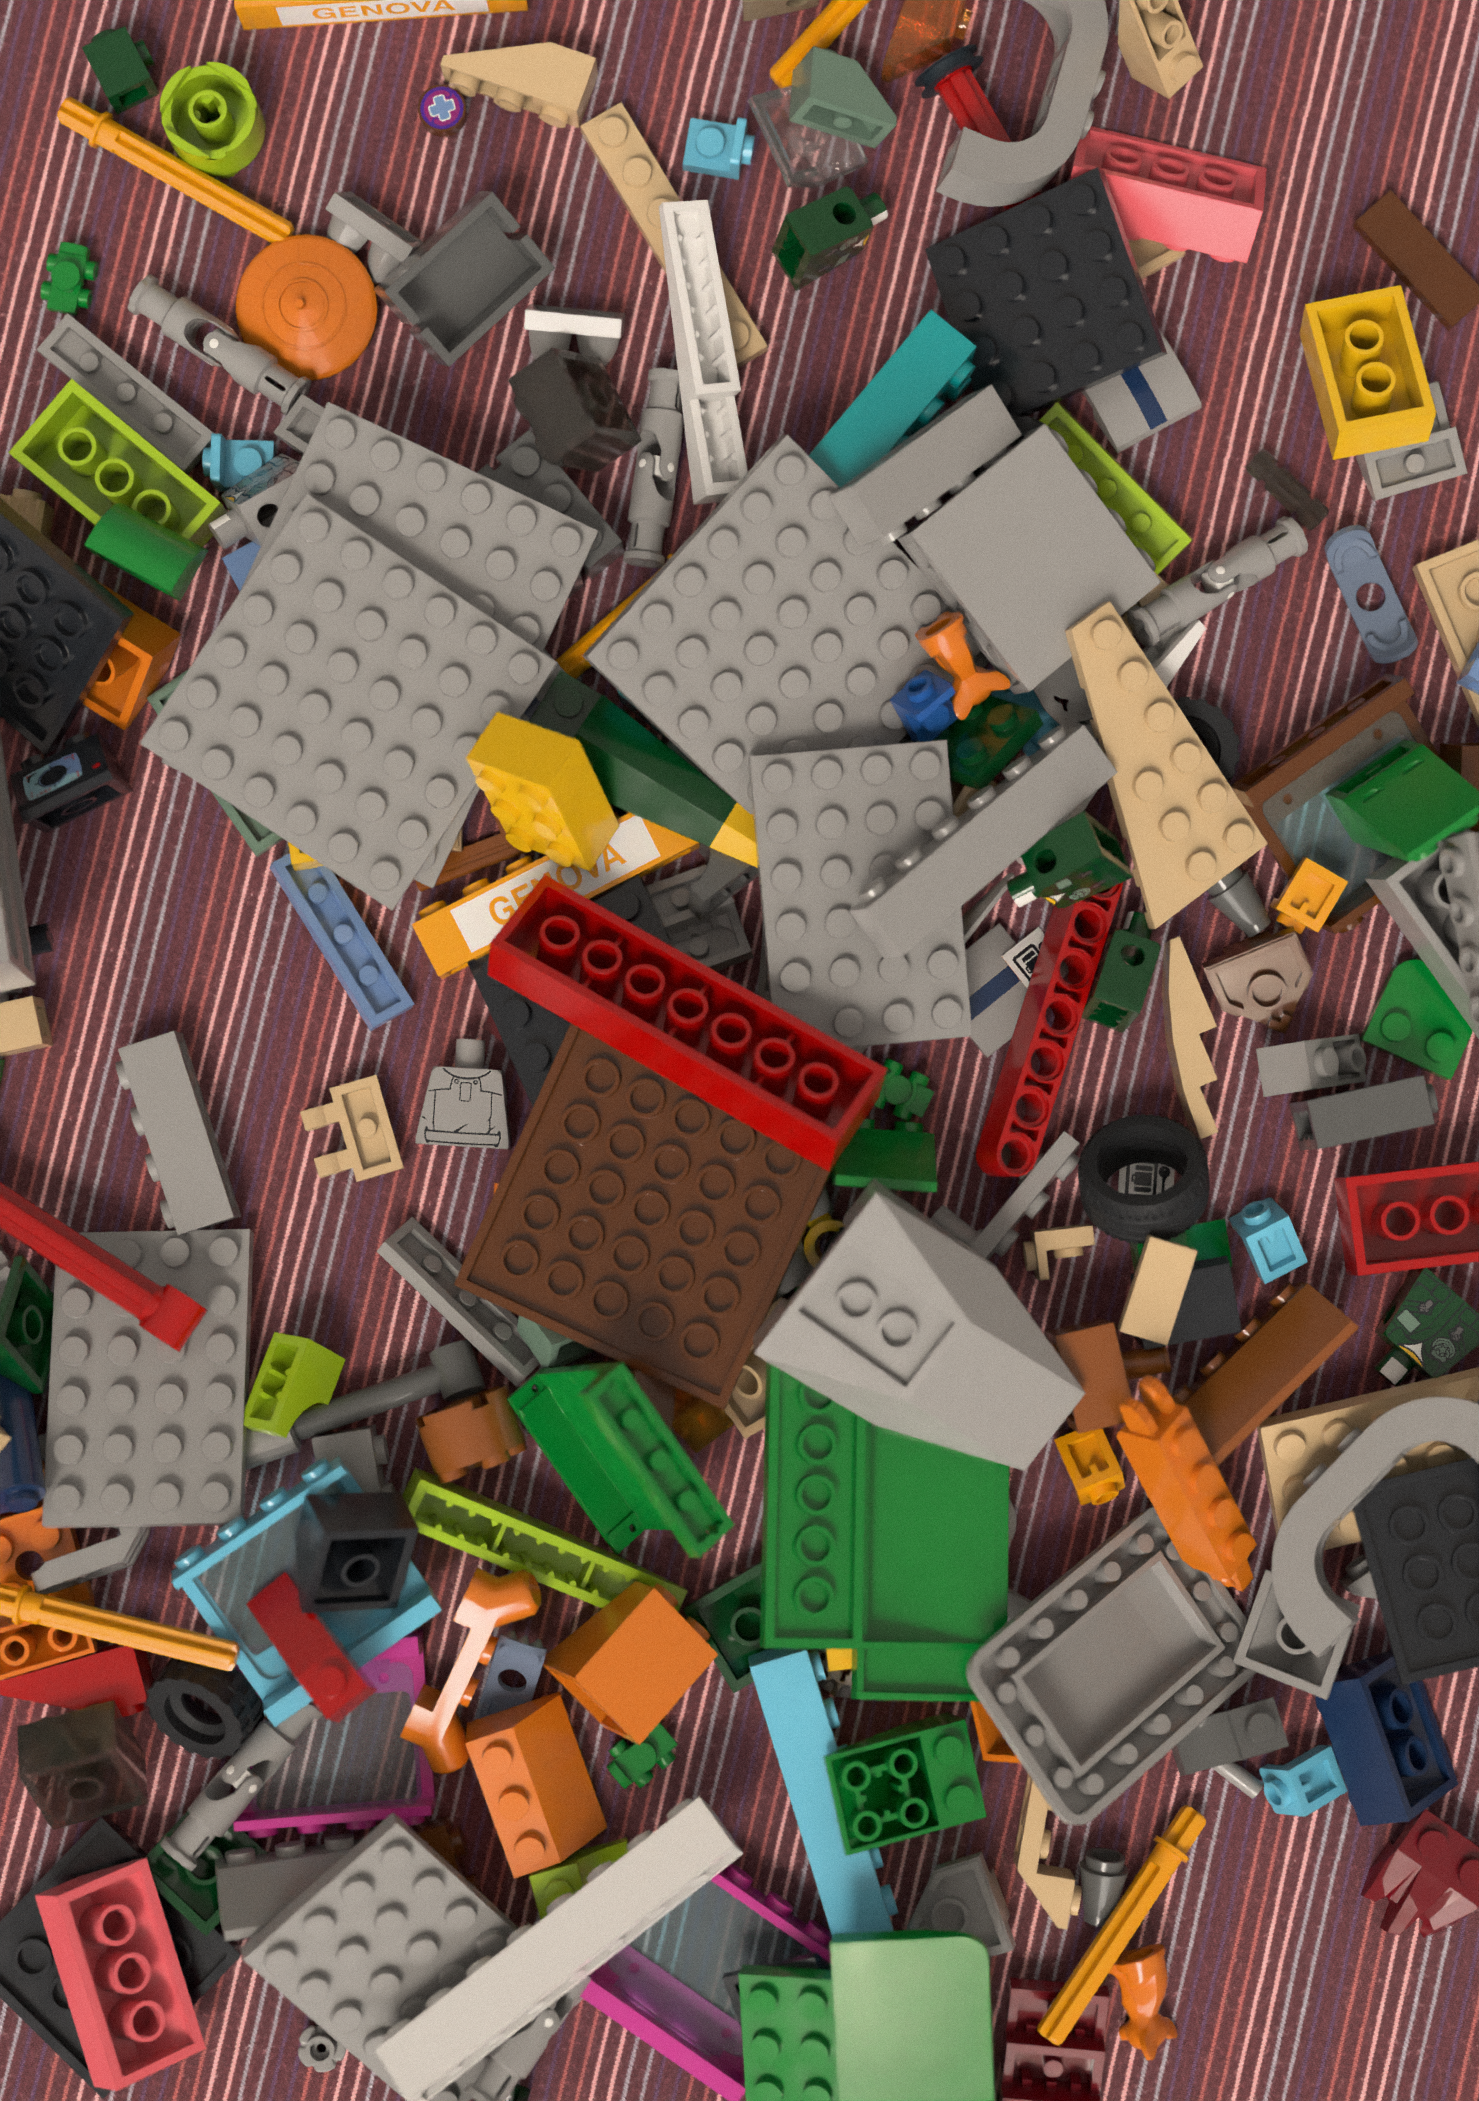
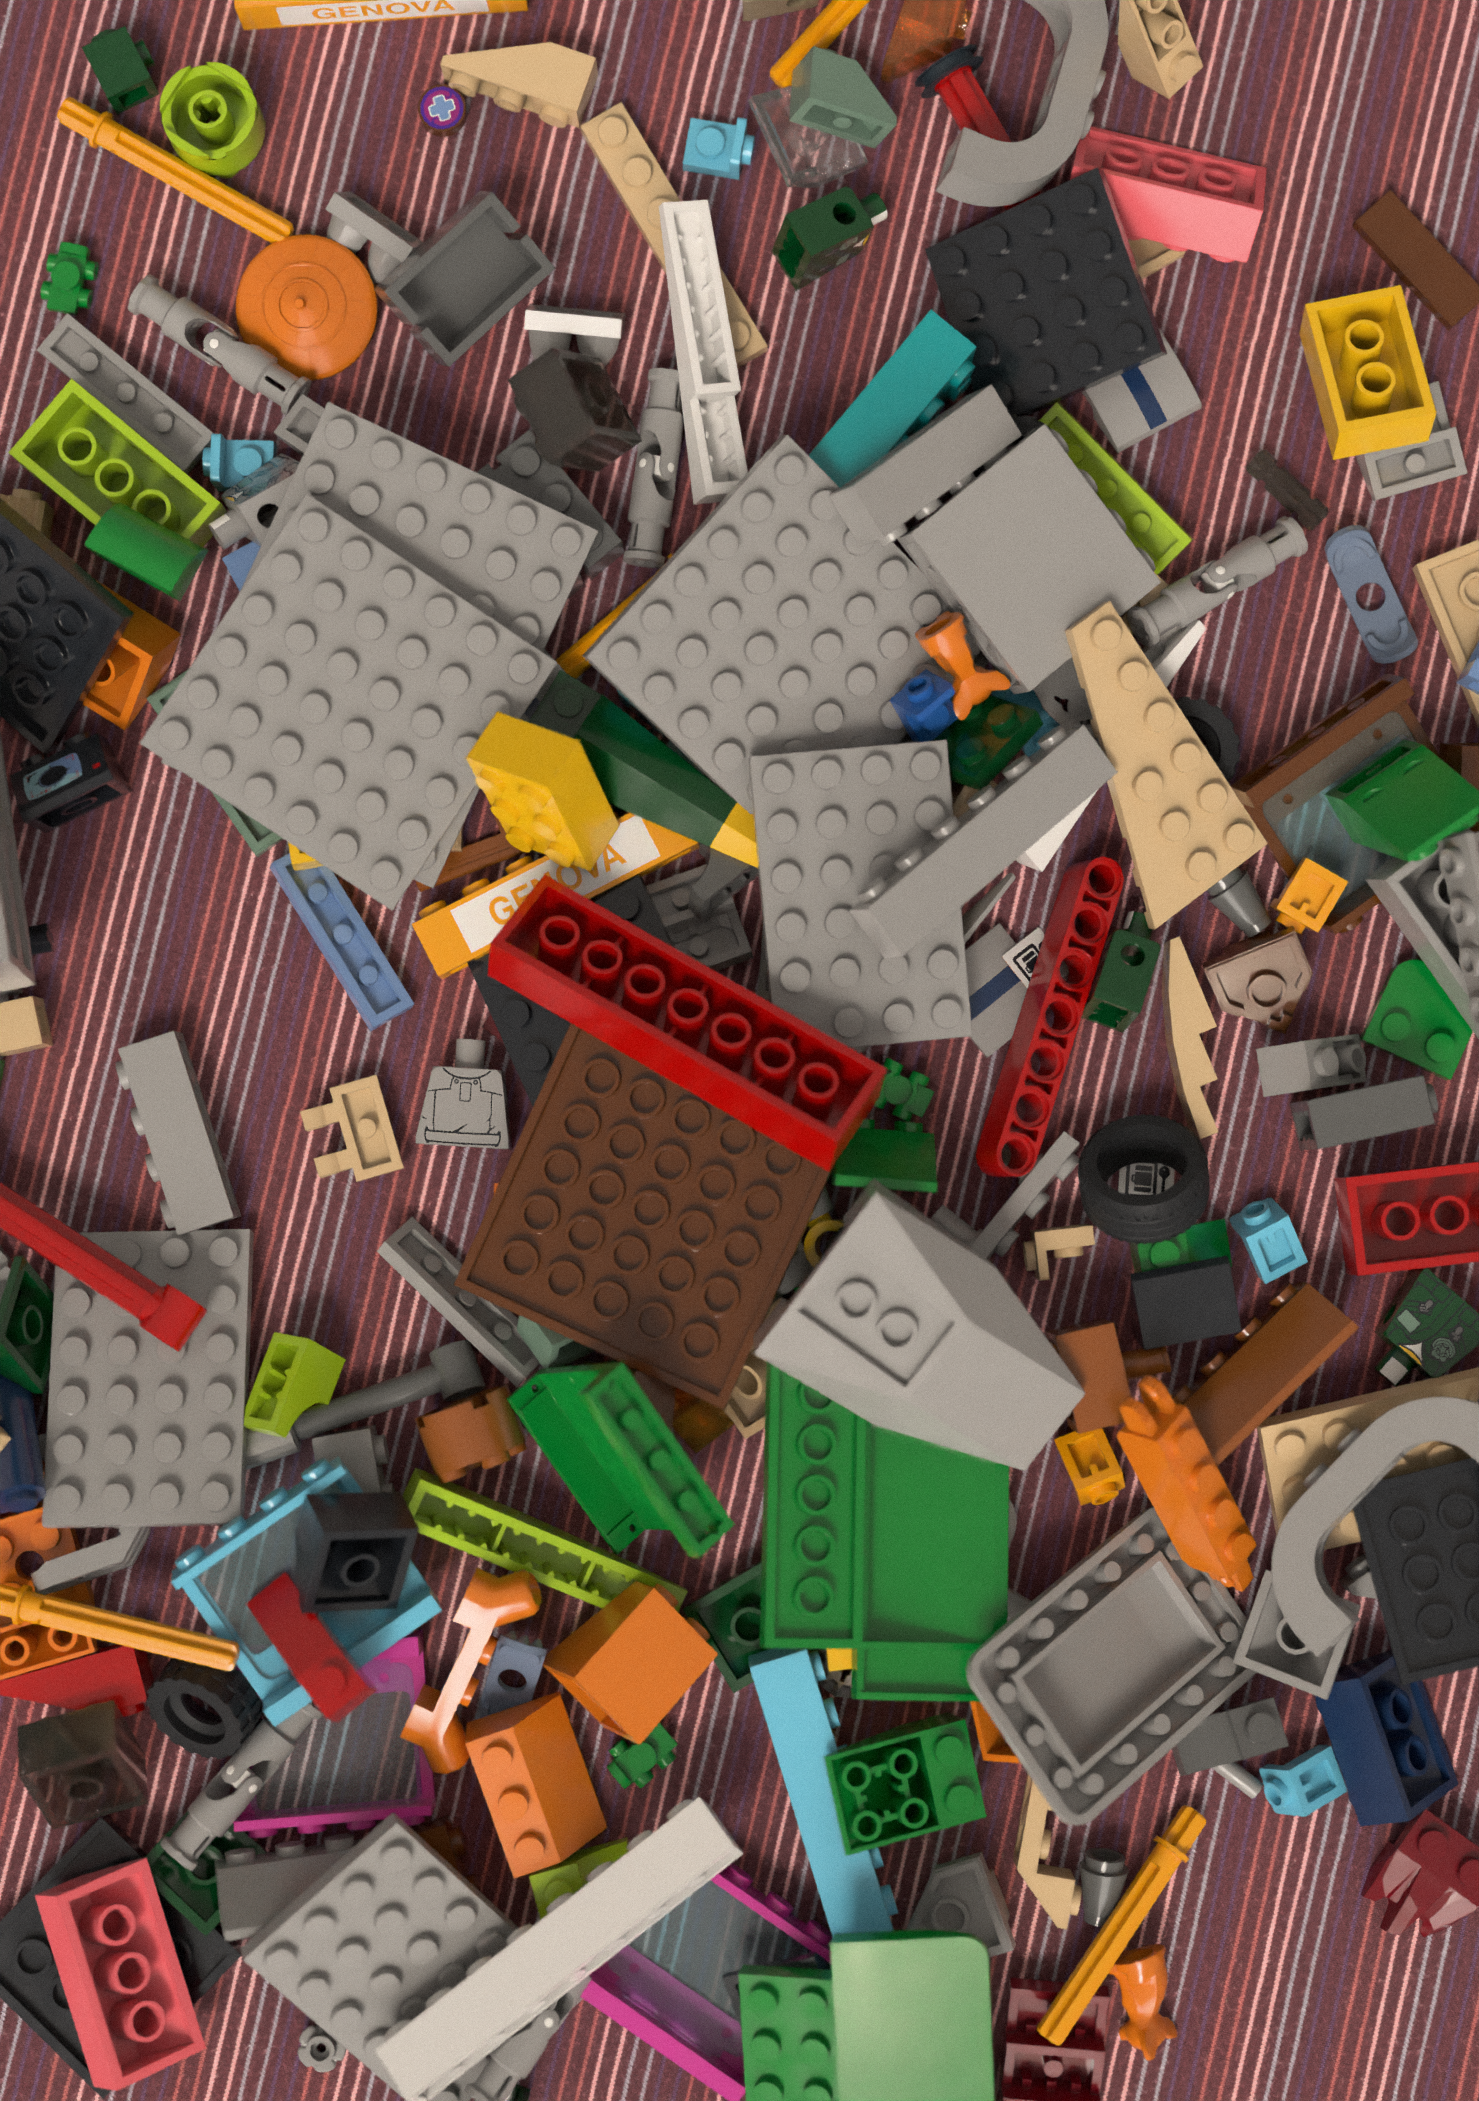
dark green torso [1006,811,1133,909] -> none
tan tile [1117,1234,1198,1345] -> none

